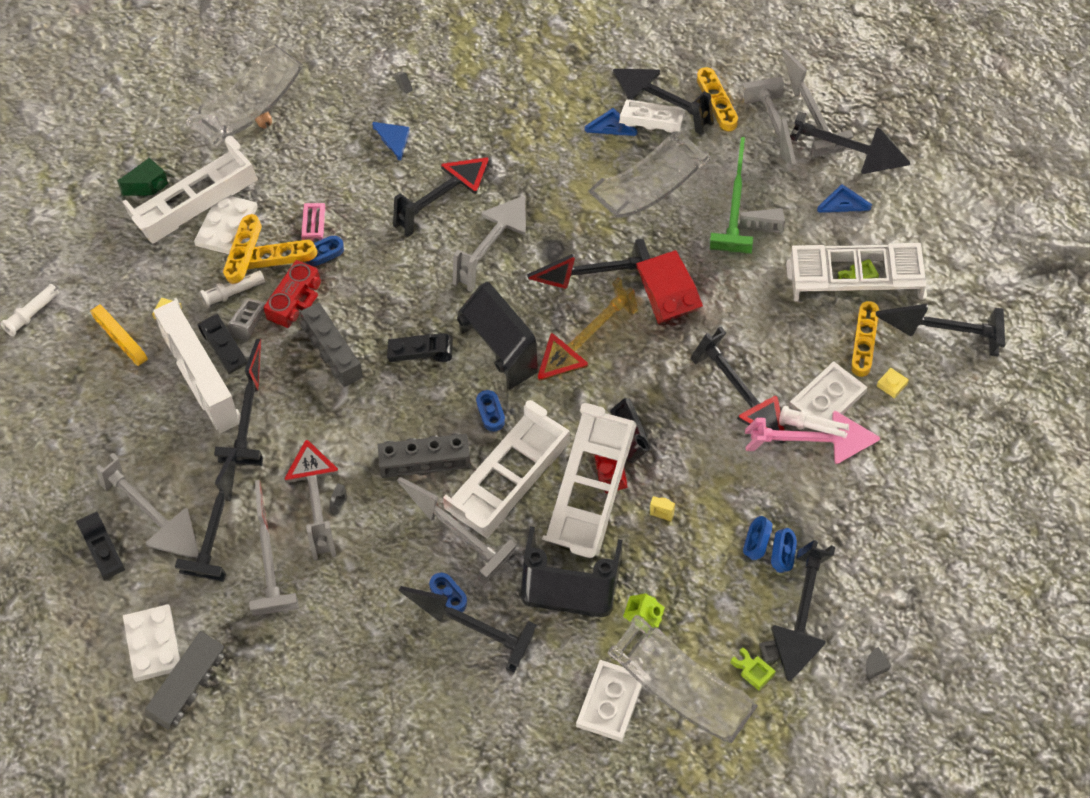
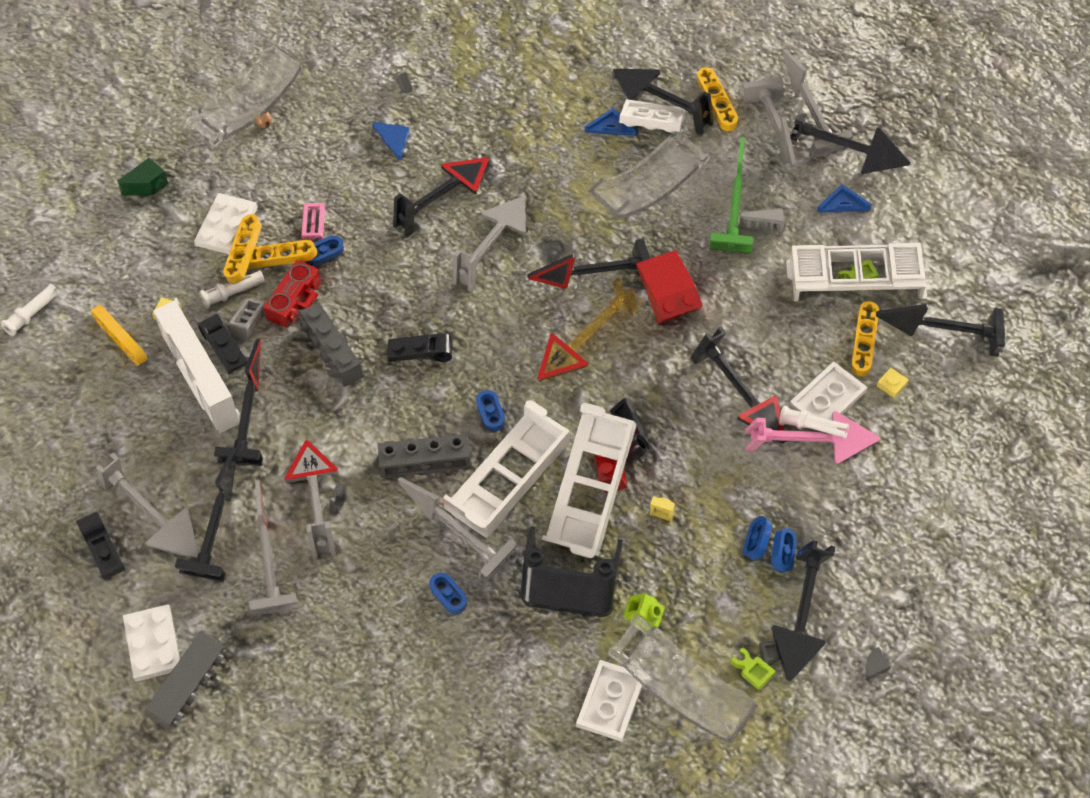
white piece [122,136,258,244] -> none
black piece [399,586,537,673] -> none
black windscreen [457,281,538,390] -> none

